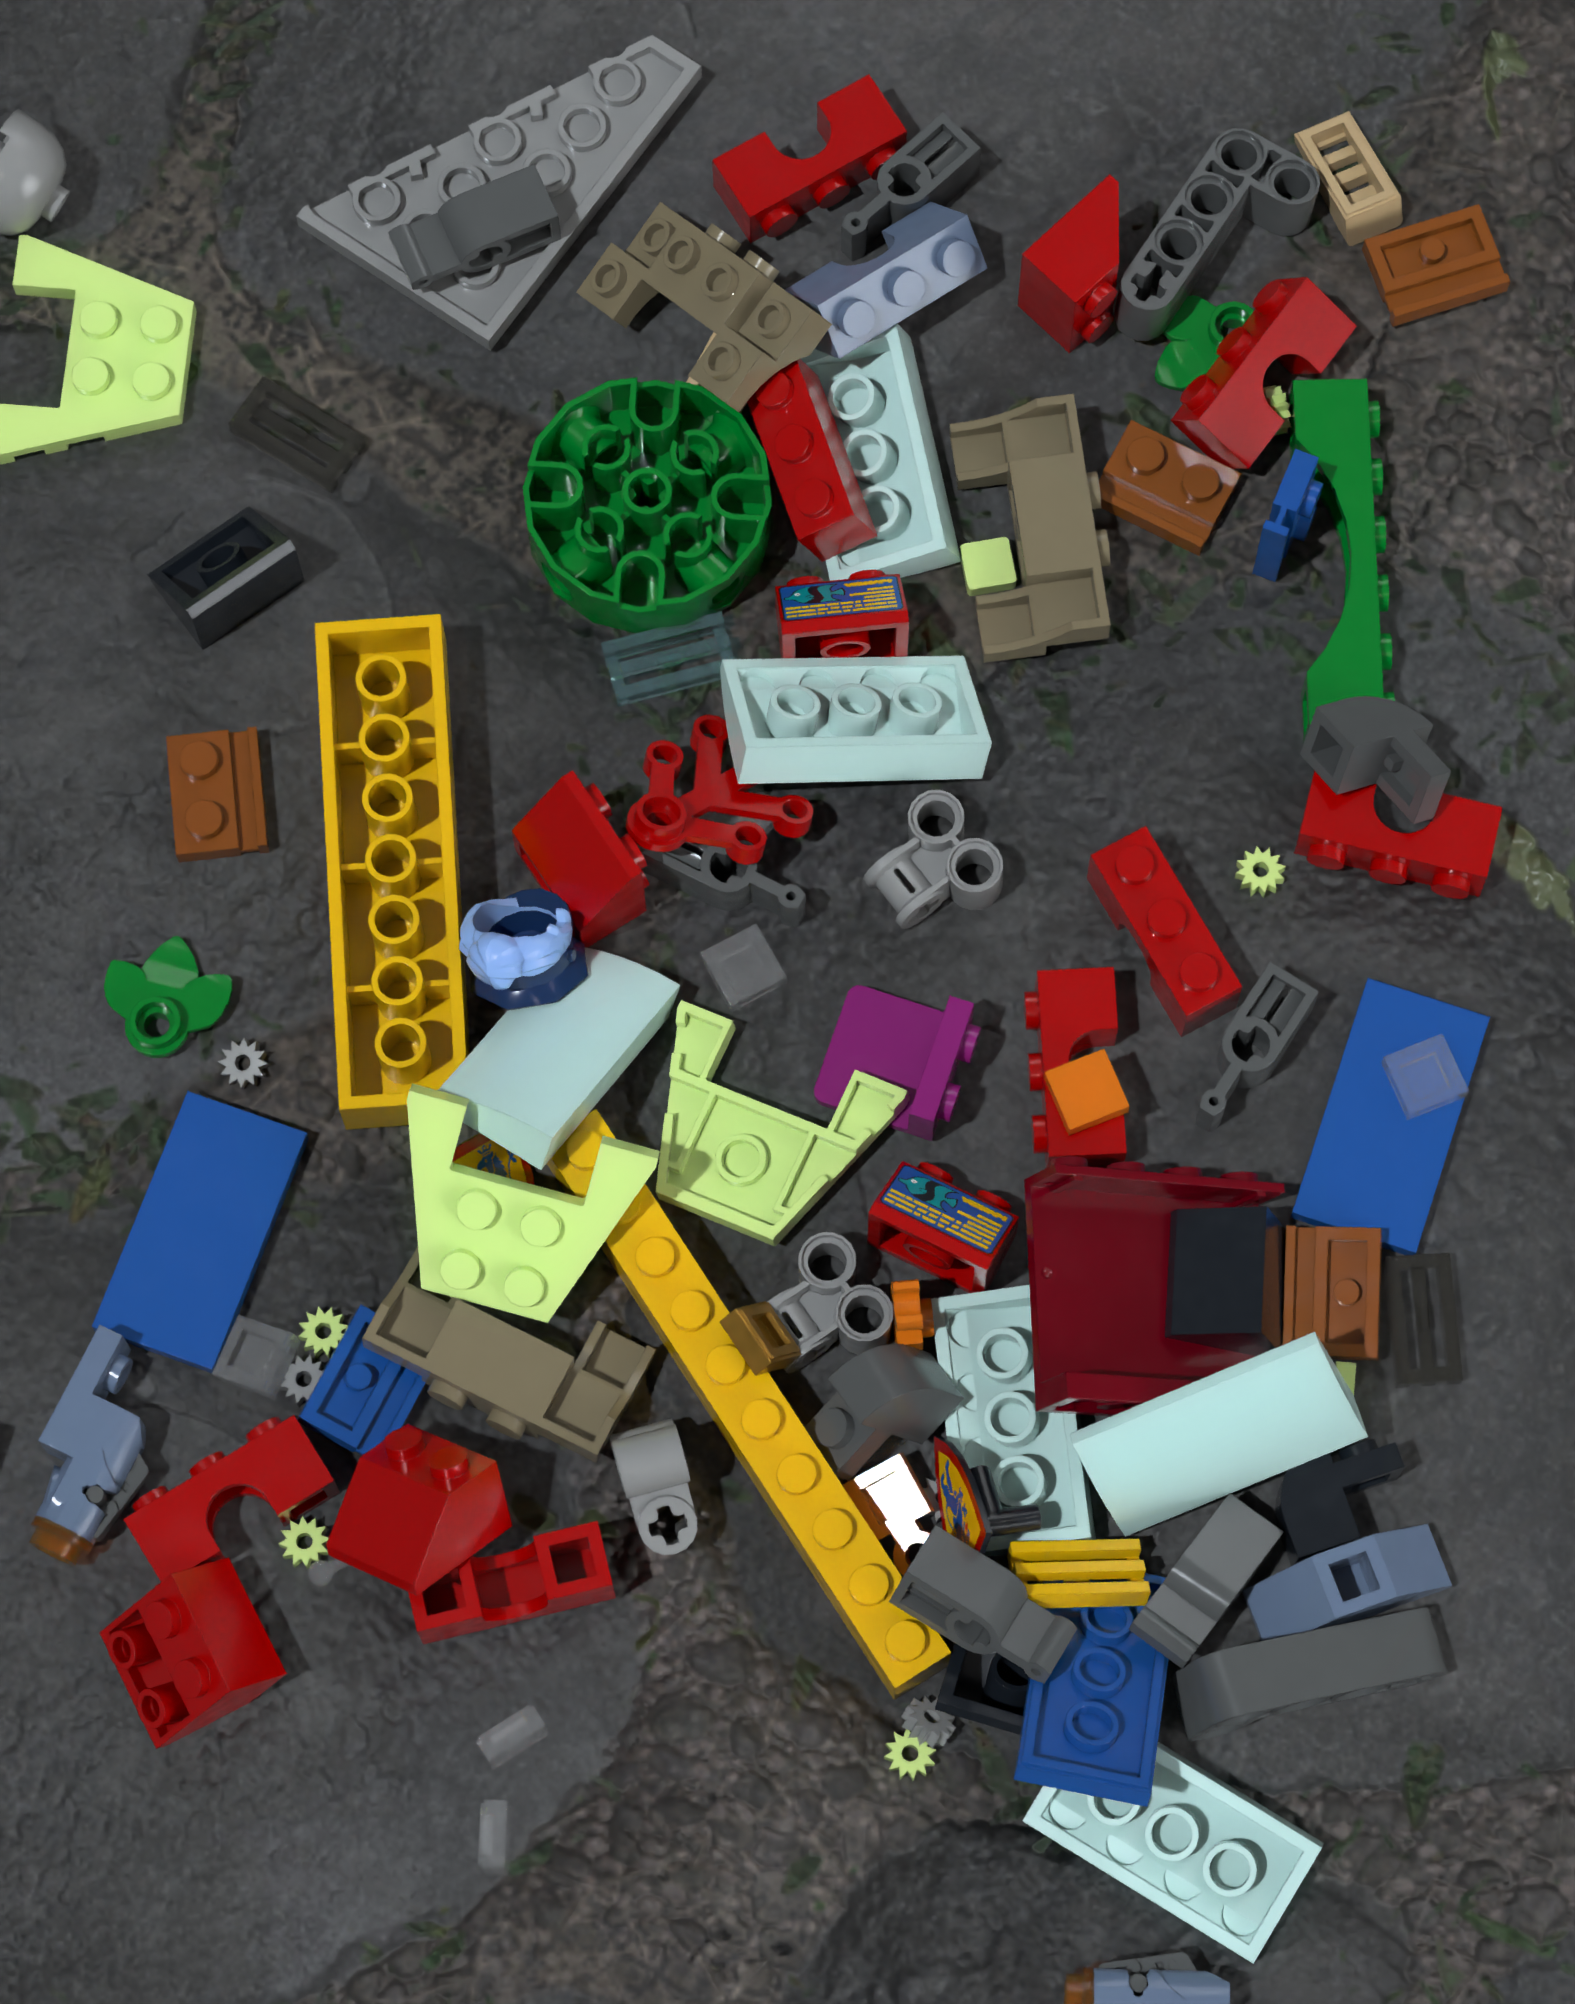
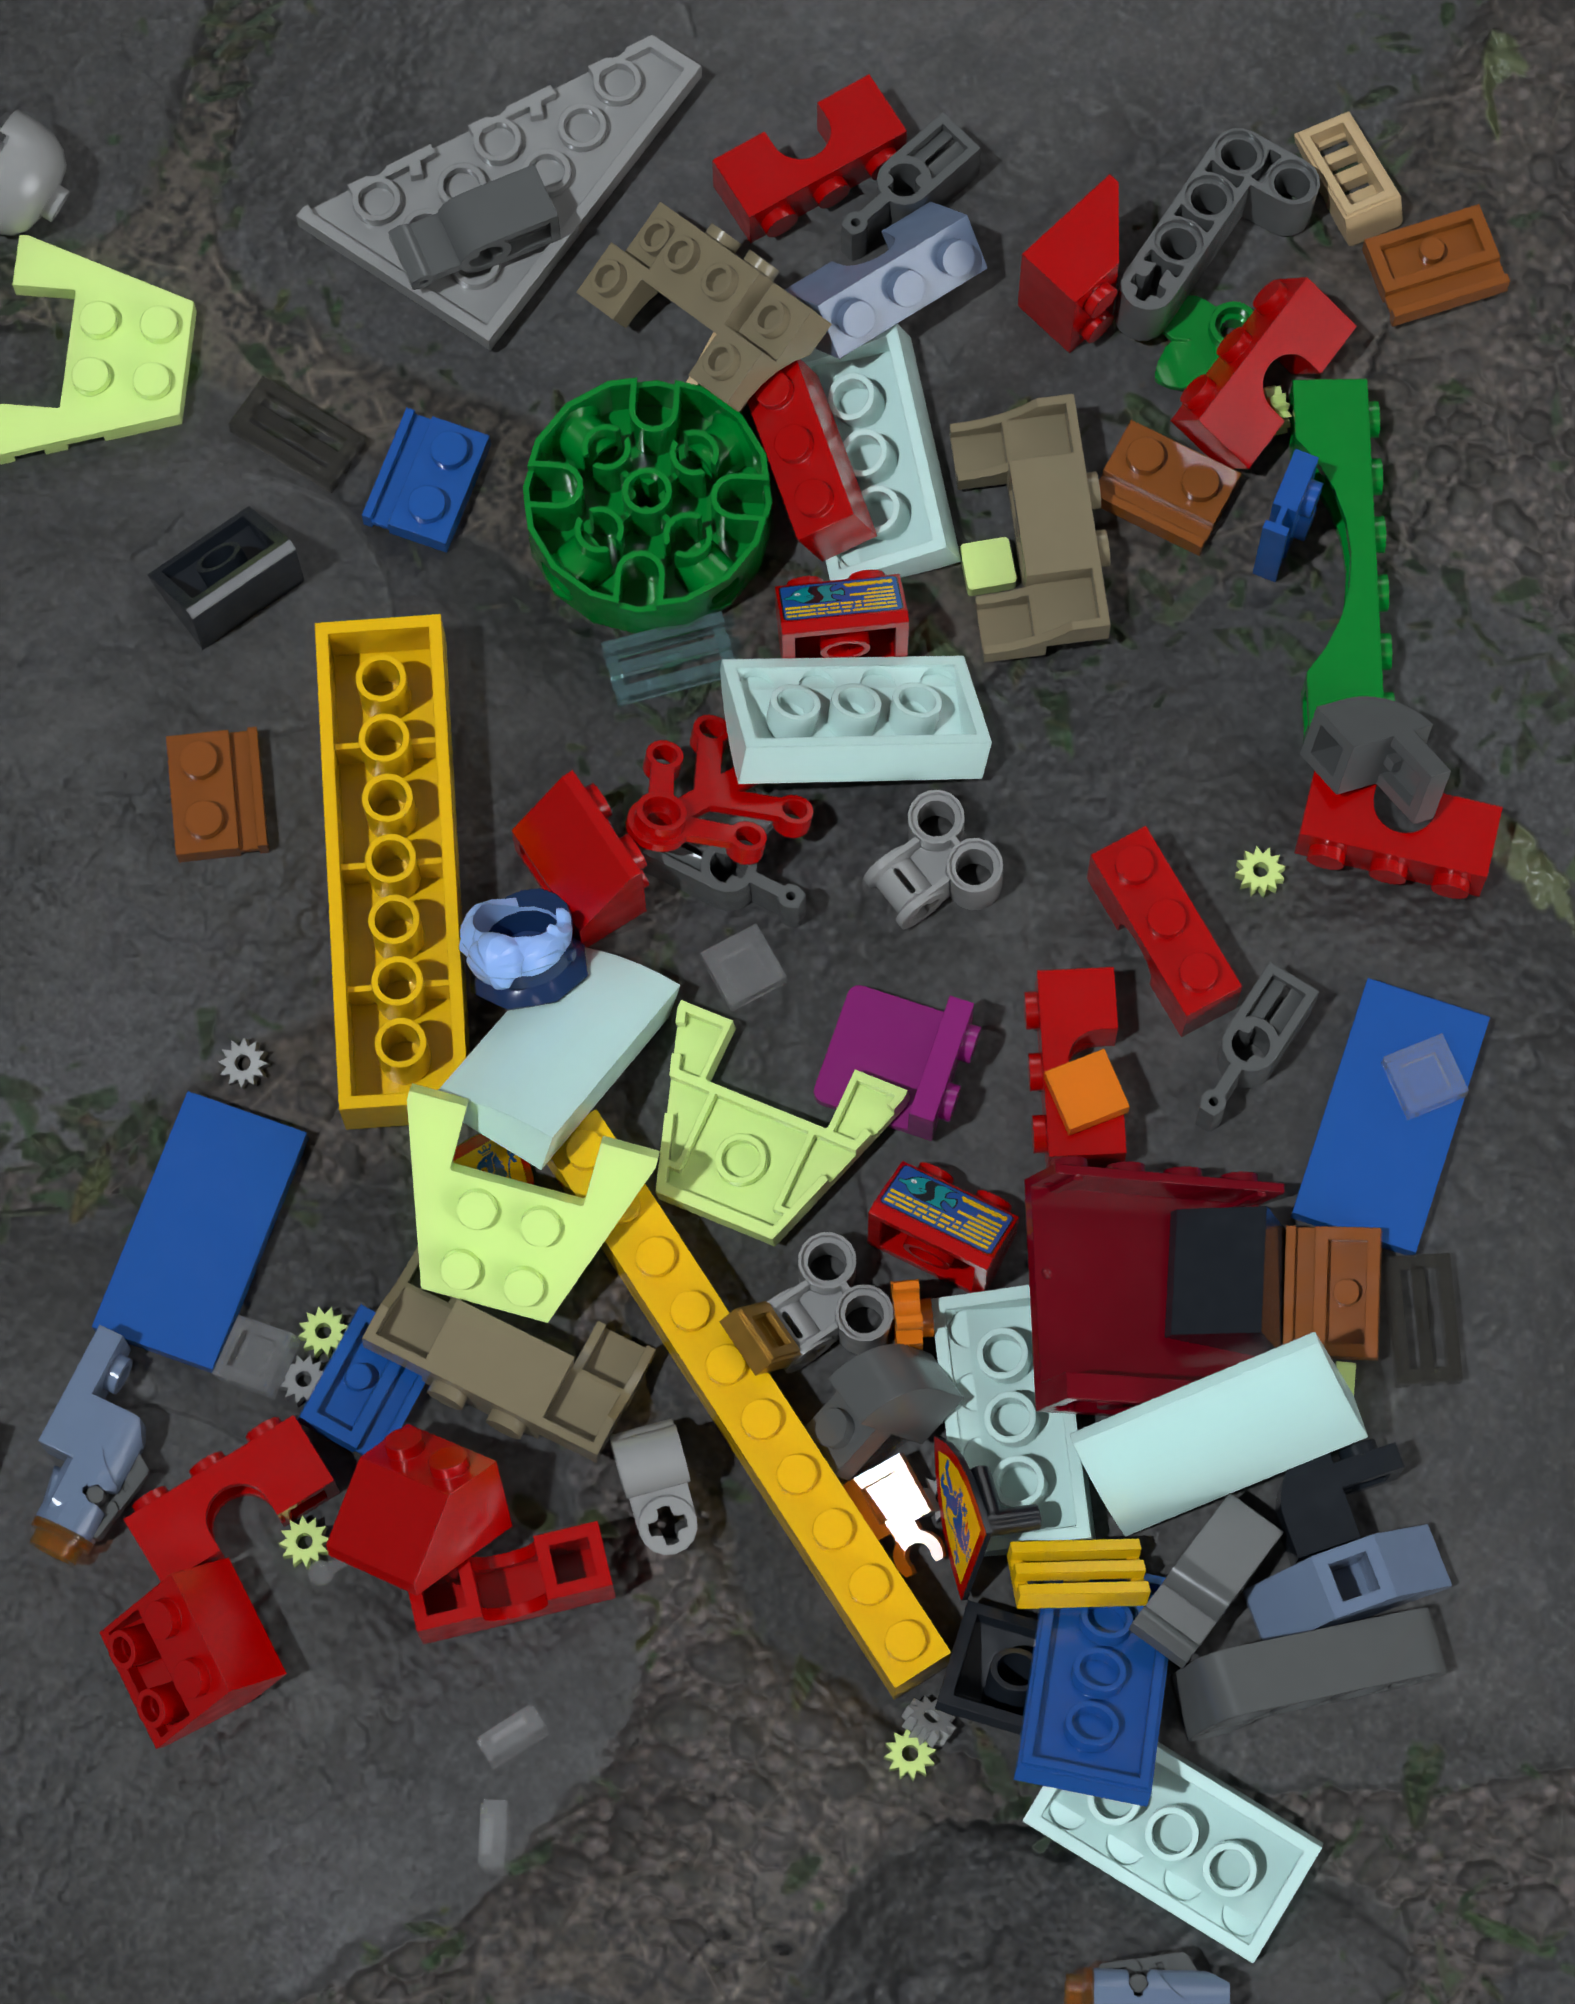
green plate [104,936,233,1058] -> none
dark grey piece [889,1525,1077,1683] -> none
none -> blue plate [362,407,491,553]

